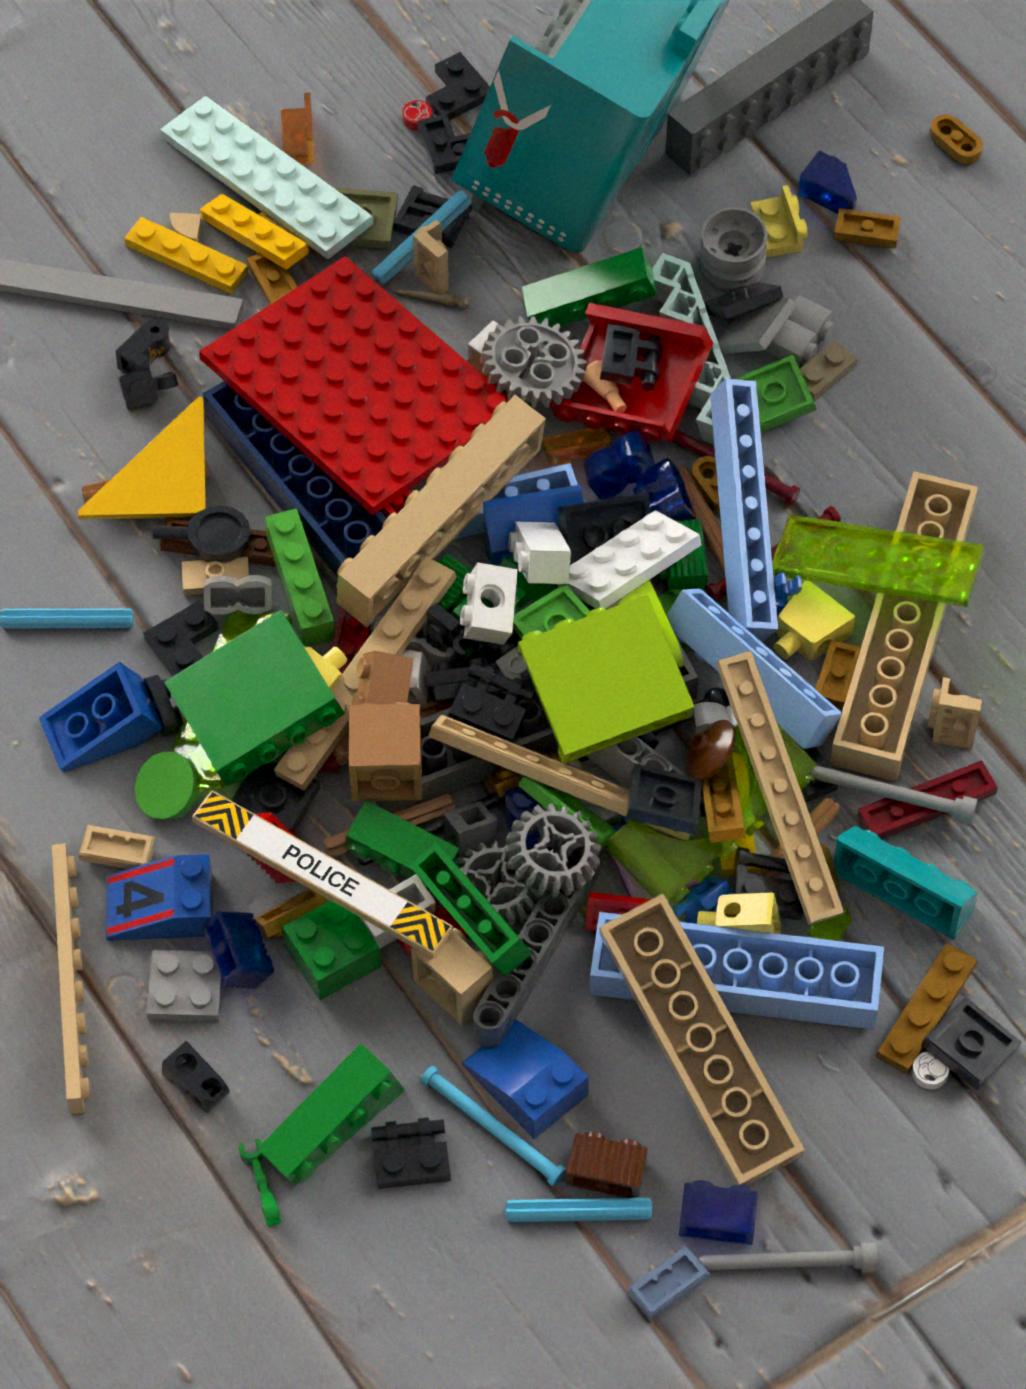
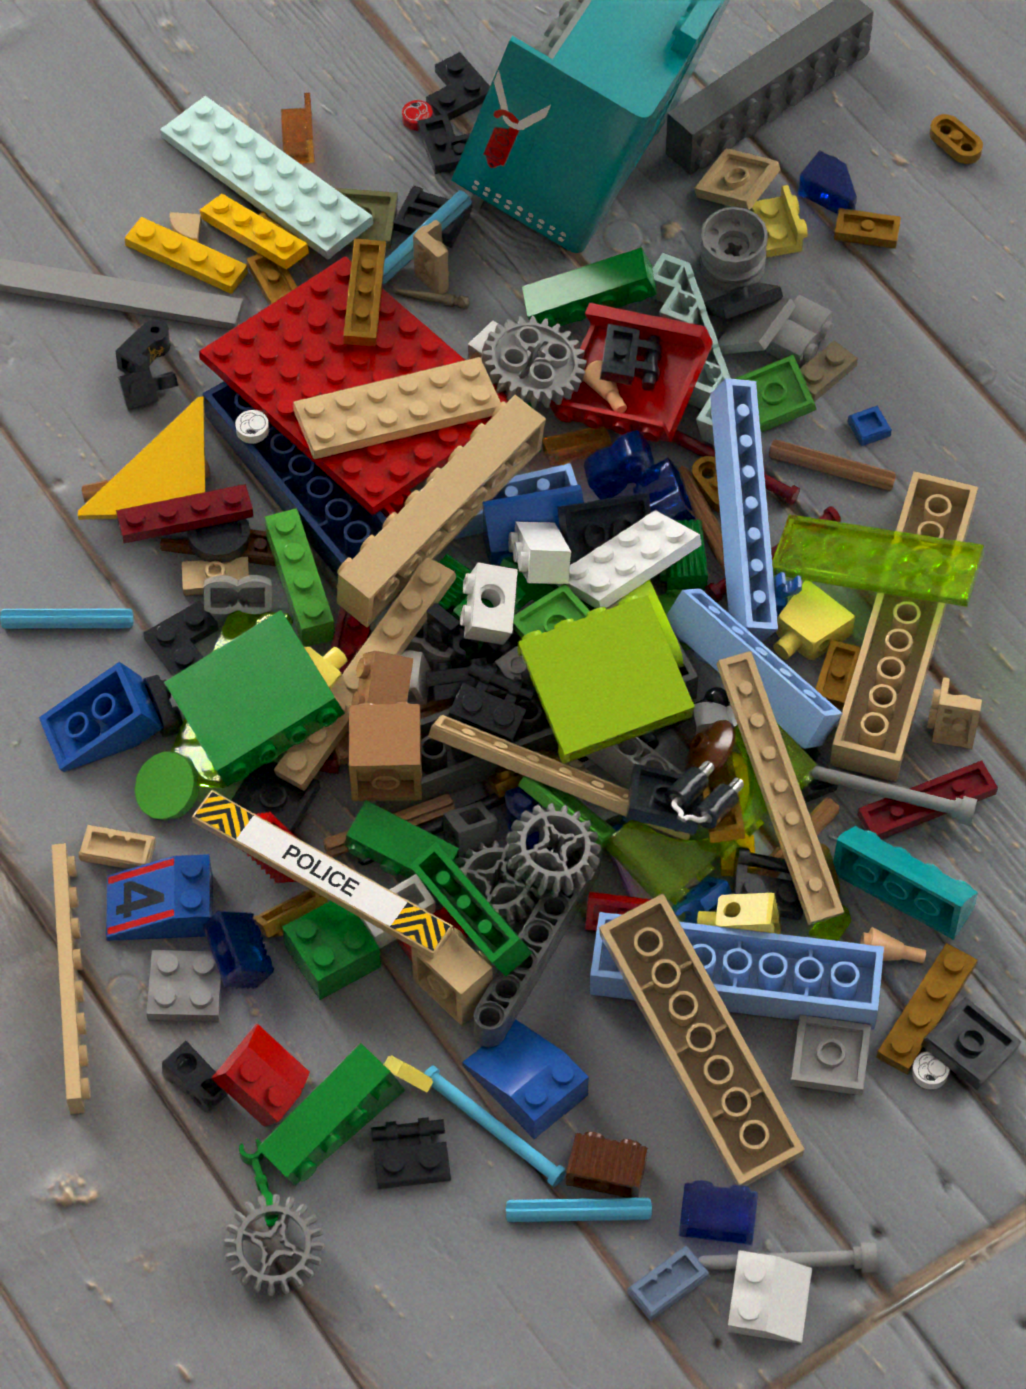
none -> dark red plate [116,484,254,544]
none -> red slope [211,1024,310,1127]
none -> light grey gear [223,1194,325,1296]
none -> white tile [235,410,269,443]
none -> tan plate [293,357,501,459]
none -> pearl gold plate [343,238,386,347]
none -> light yellow tile [384,1055,433,1093]
none -> black piece [664,761,744,829]
none -> tan plate [694,148,780,210]
none -> white slope [727,1250,812,1344]
none -> medium nougat axle [769,439,896,491]
none -> light grey plate [790,1015,871,1096]
none -> blue tile [848,405,892,447]
none -> light nougat cone [859,927,926,964]

